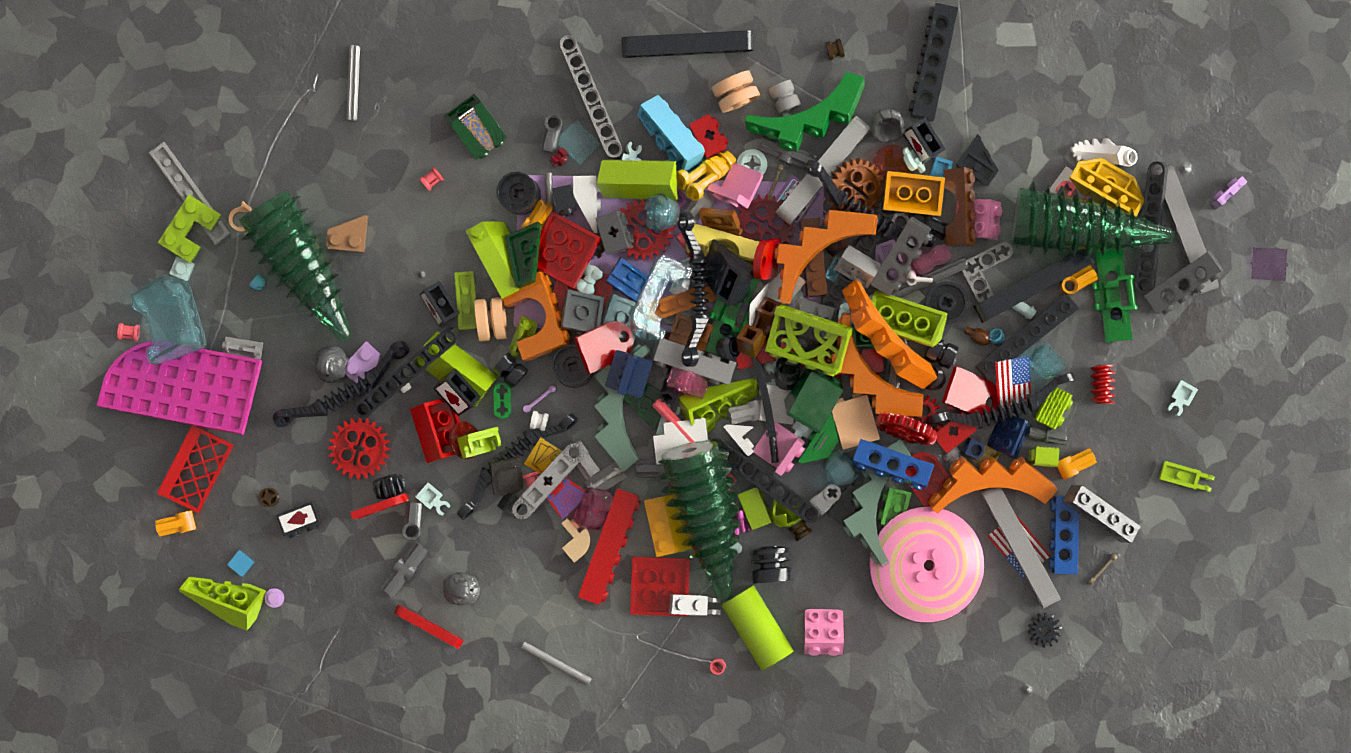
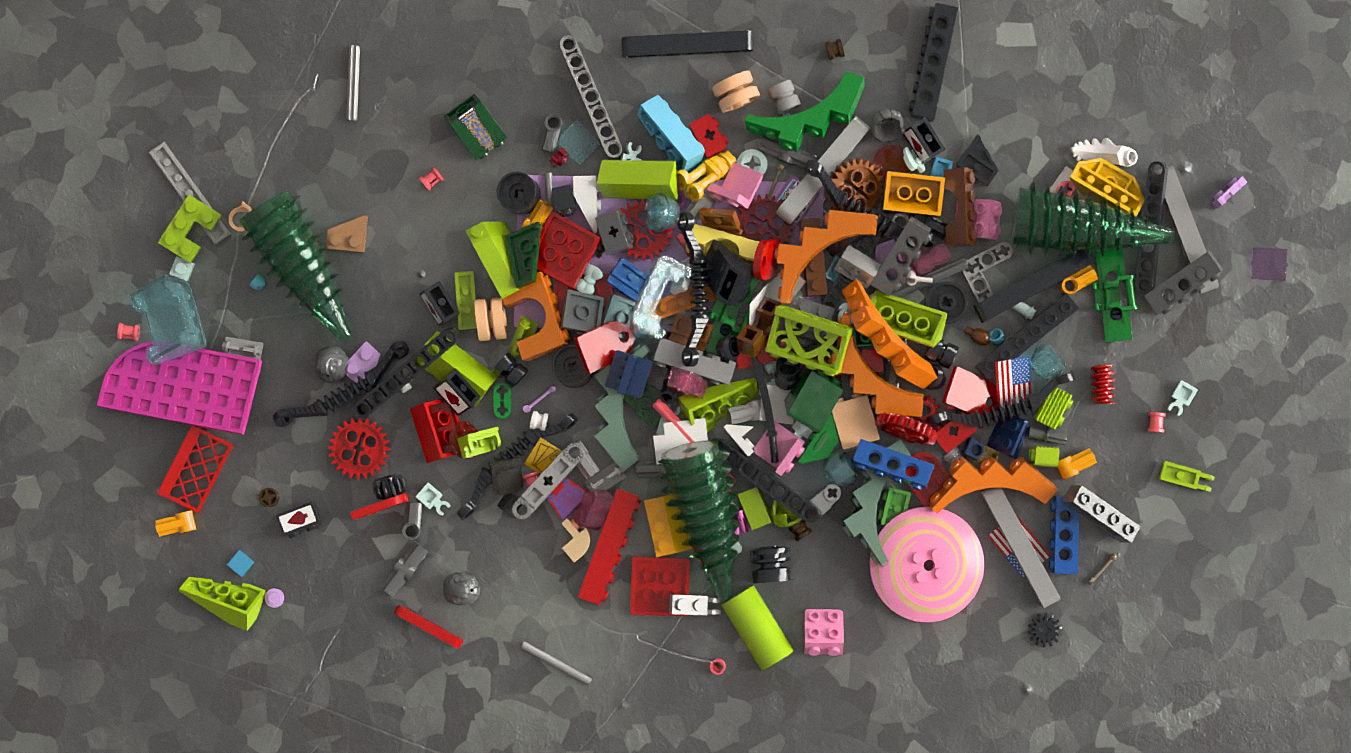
none -> coral bush [1147,412,1166,433]

